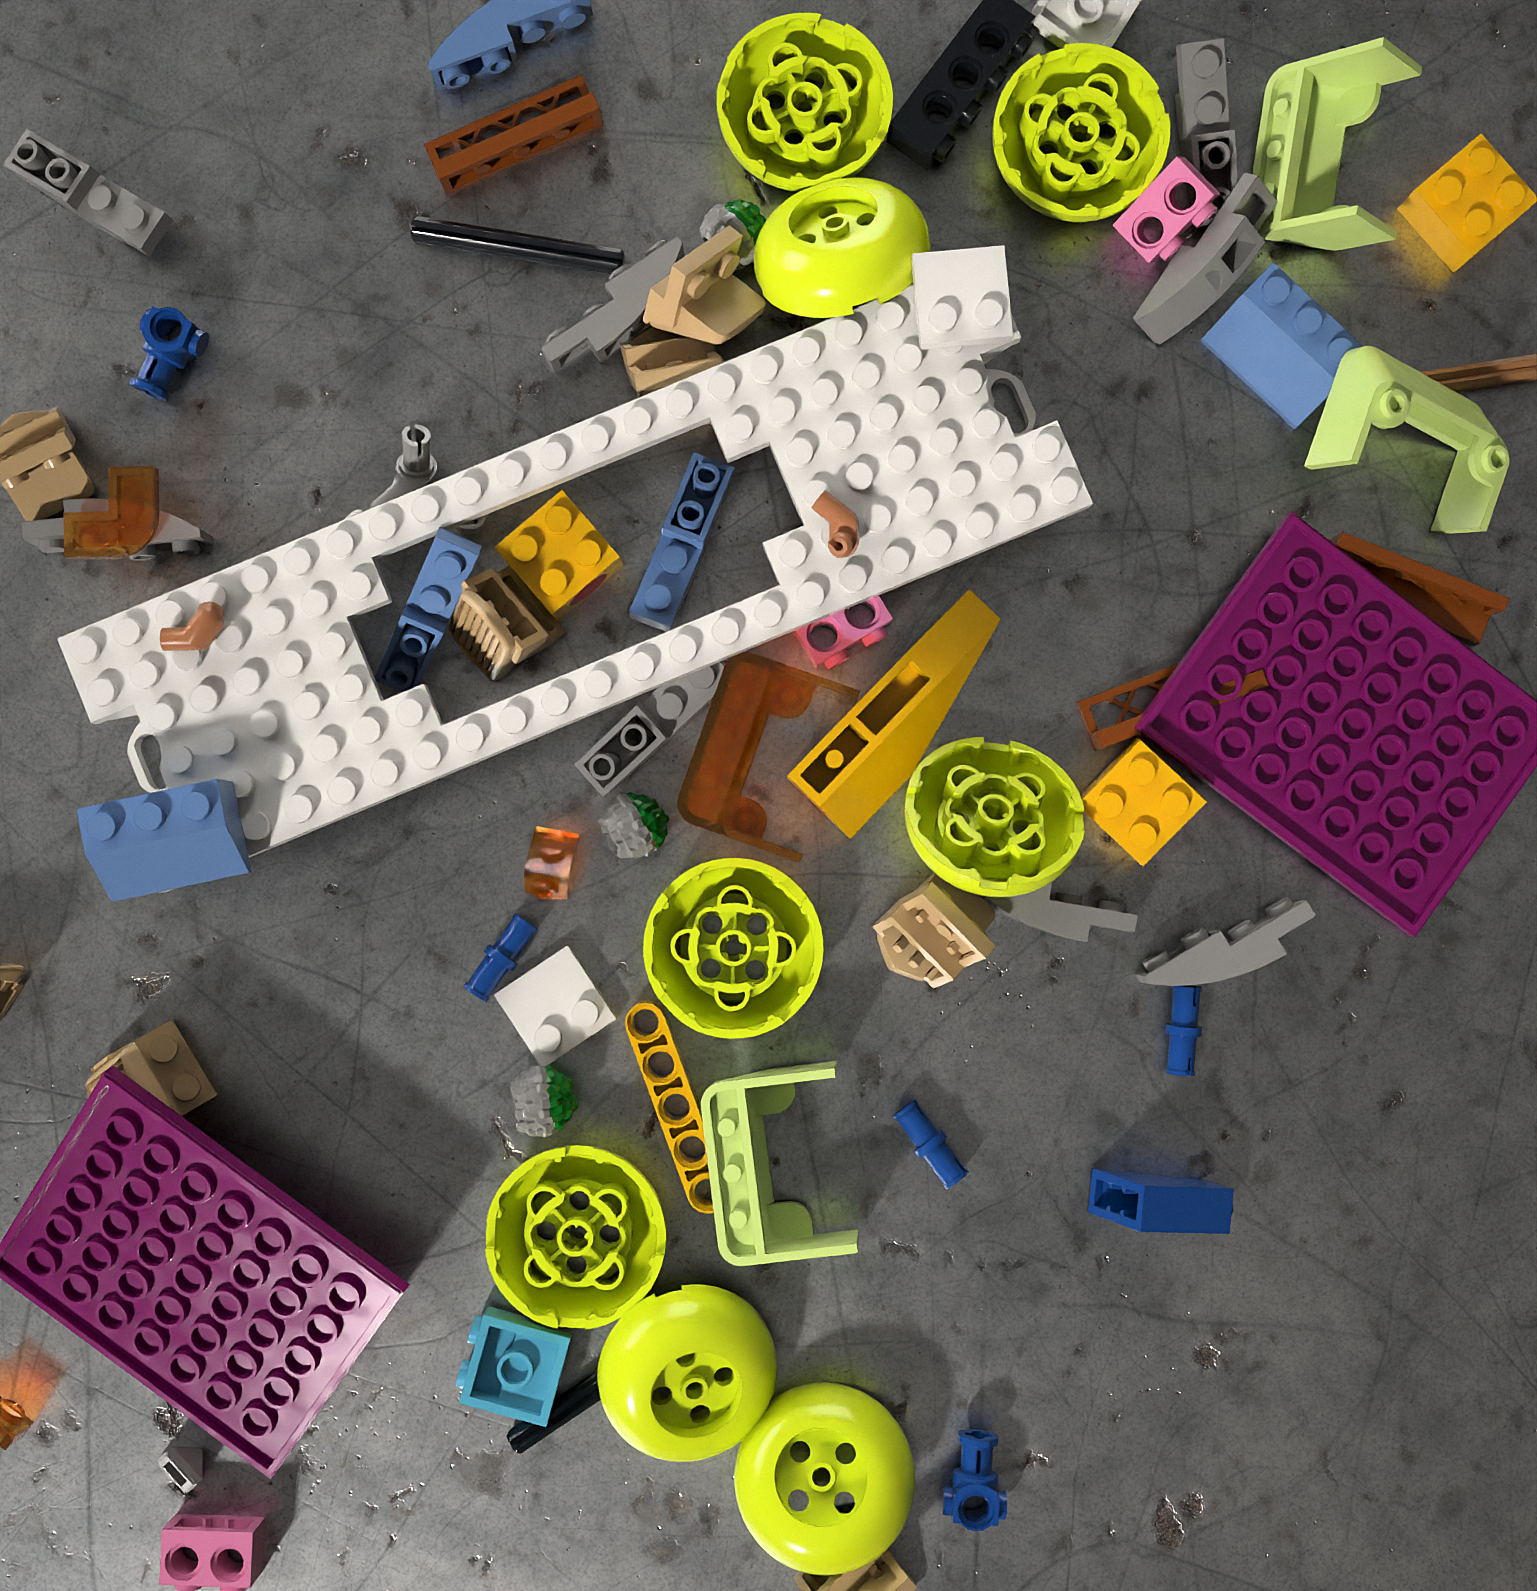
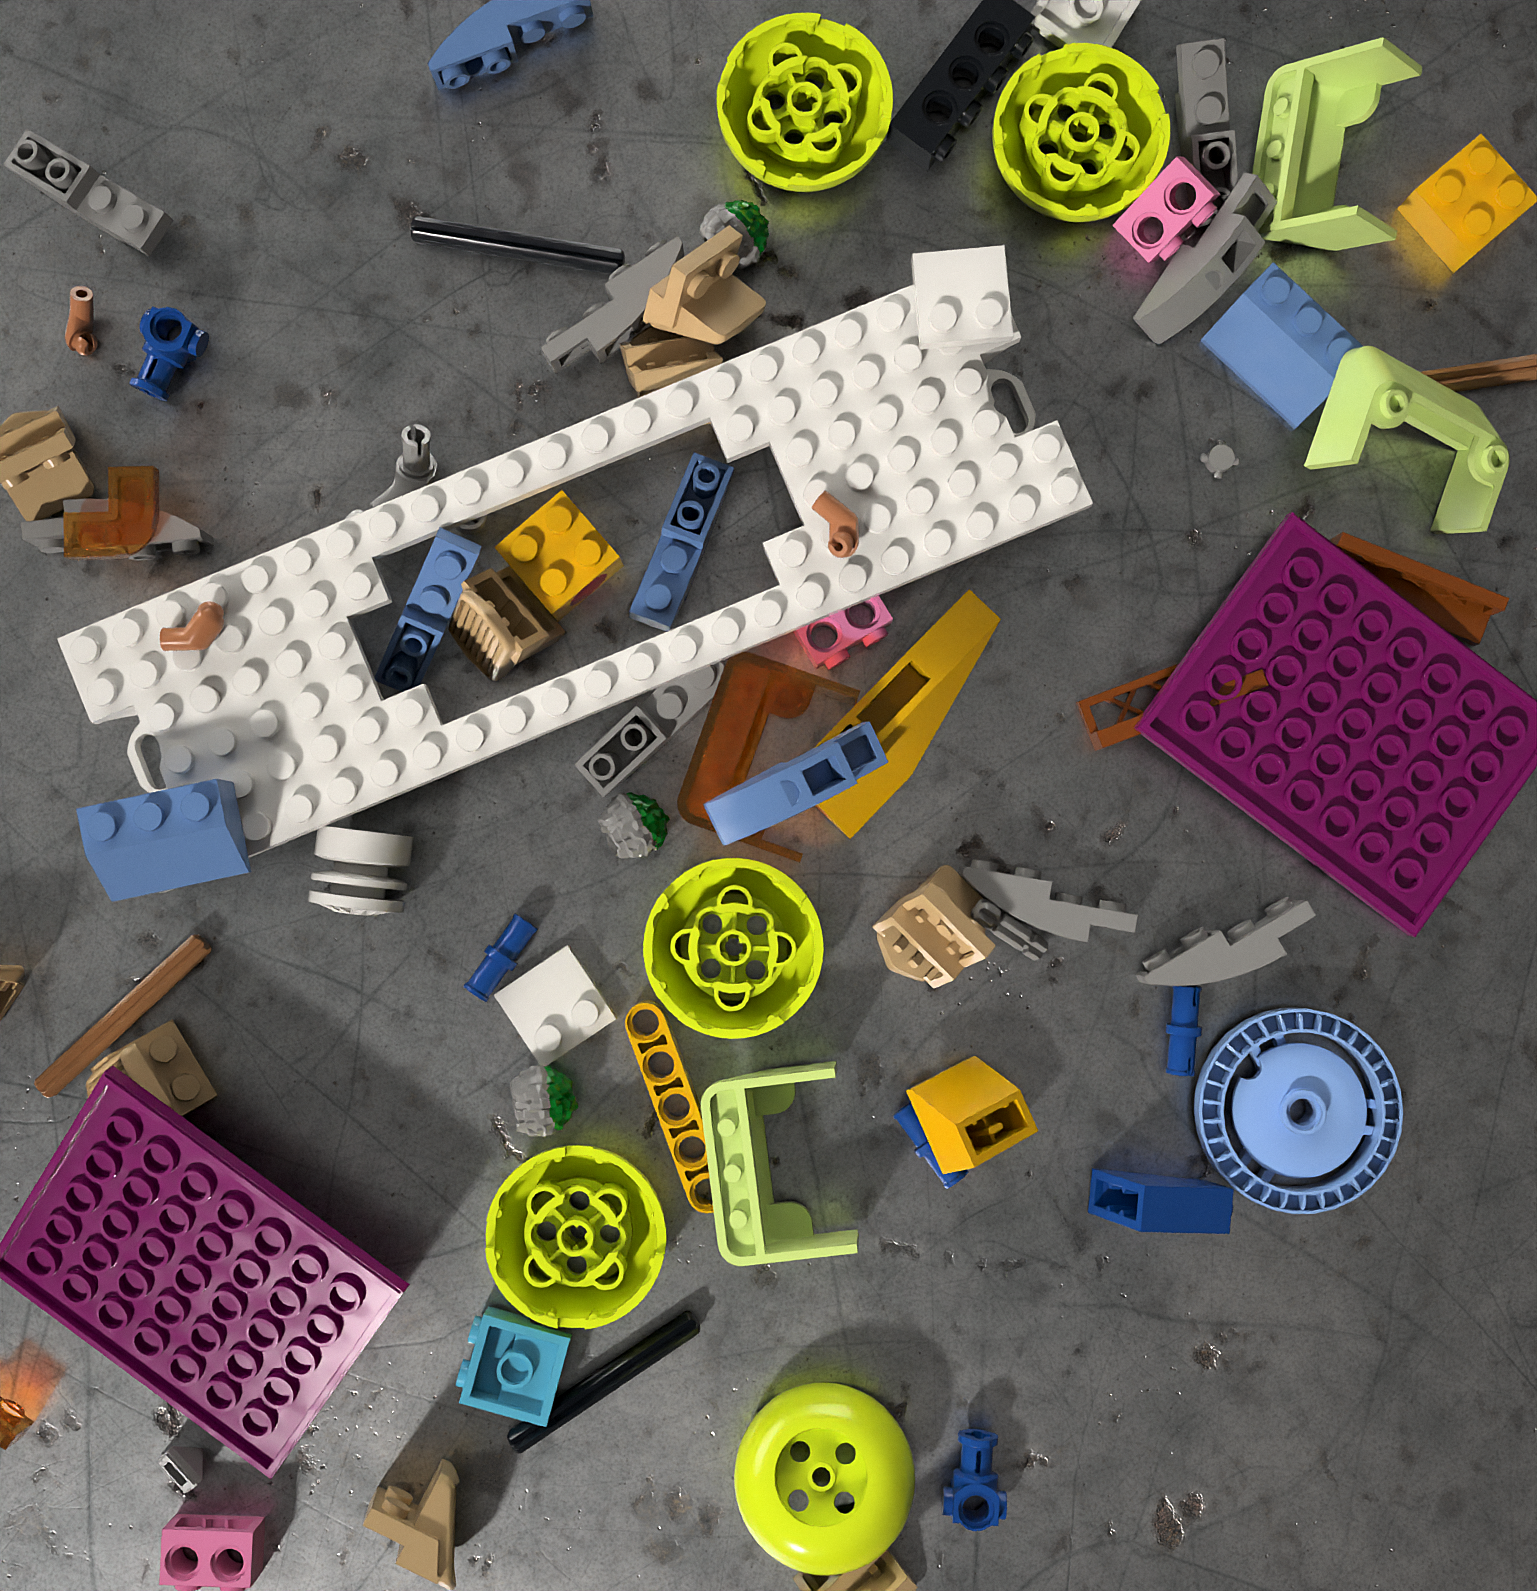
dark orange fence [424,74,604,195] -> none
clear orange bracket [524,826,579,900] -> none
neon yellow brick [597,1284,777,1462] -> none
neon yellow brick [754,177,931,318] -> none
neon yellow brick [904,737,1085,897] -> none
yellow brick [1080,736,1207,866] -> none
none -> medium nougat axle [34,934,212,1098]
none -> nougat arm [64,286,98,356]
none -> white wheel [308,826,413,916]
none -> tan piece [362,1459,460,1590]
none -> medium blue slope [703,722,888,845]
none -> yellow slope [906,1056,1038,1174]
none -> light grey axle [971,899,1048,961]
none -> light blue piece [1194,1008,1403,1214]
none -> light grey piece [1200,440,1240,479]

